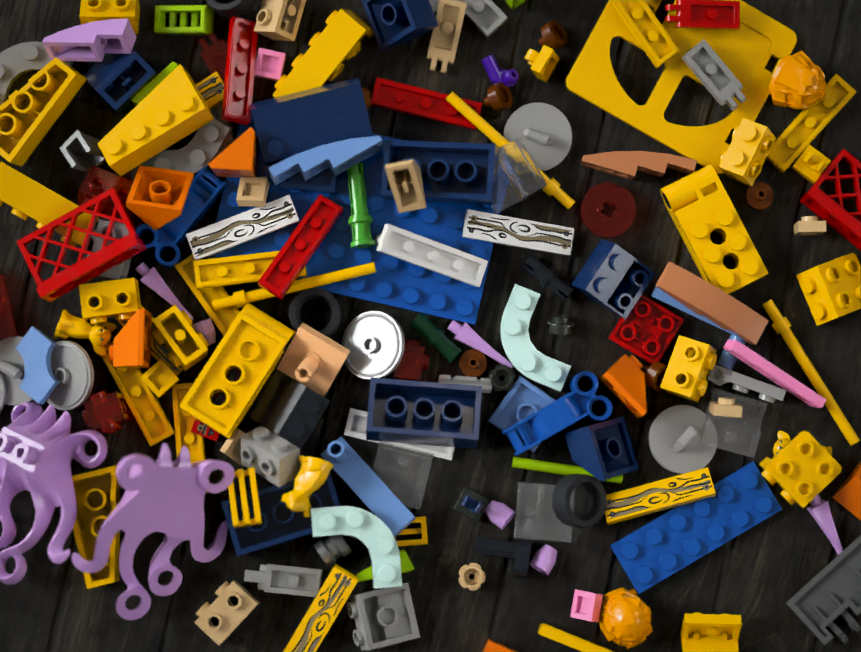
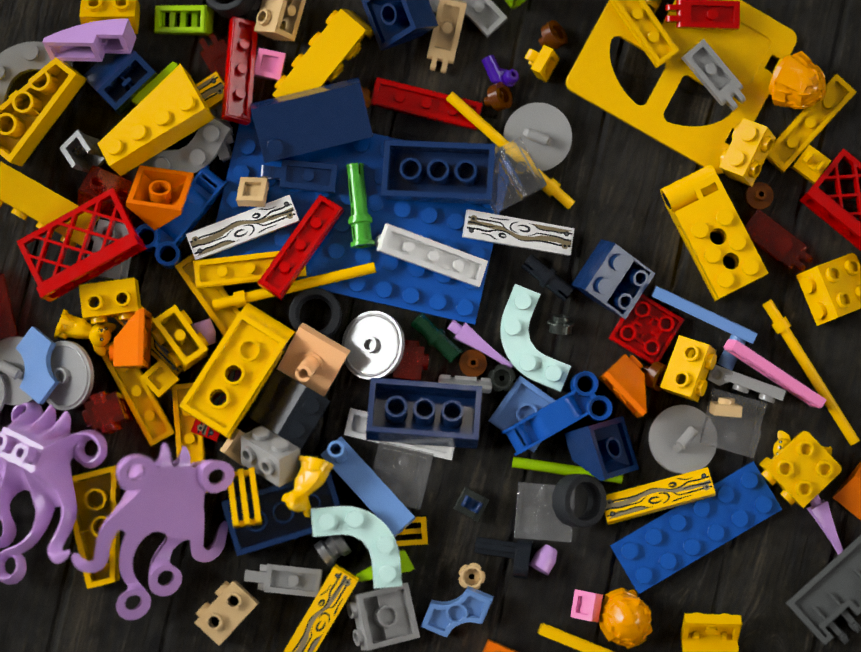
lavender piece [135,262,193,321] -> none
orange slope [208,127,259,178] -> none
medium blue slope [268,136,383,185] -> none
tan slope [385,159,426,213] -> none
lavender hose [485,500,515,530] -> none
nougat slope [580,151,697,180] -> none
clear red plate [580,182,636,238] -> none
nougat slope [655,262,769,345] -> none
tan plate [794,216,826,235] -> none
none -> medium blue tile [421,586,494,637]
none -> clear red hinge [744,209,813,272]

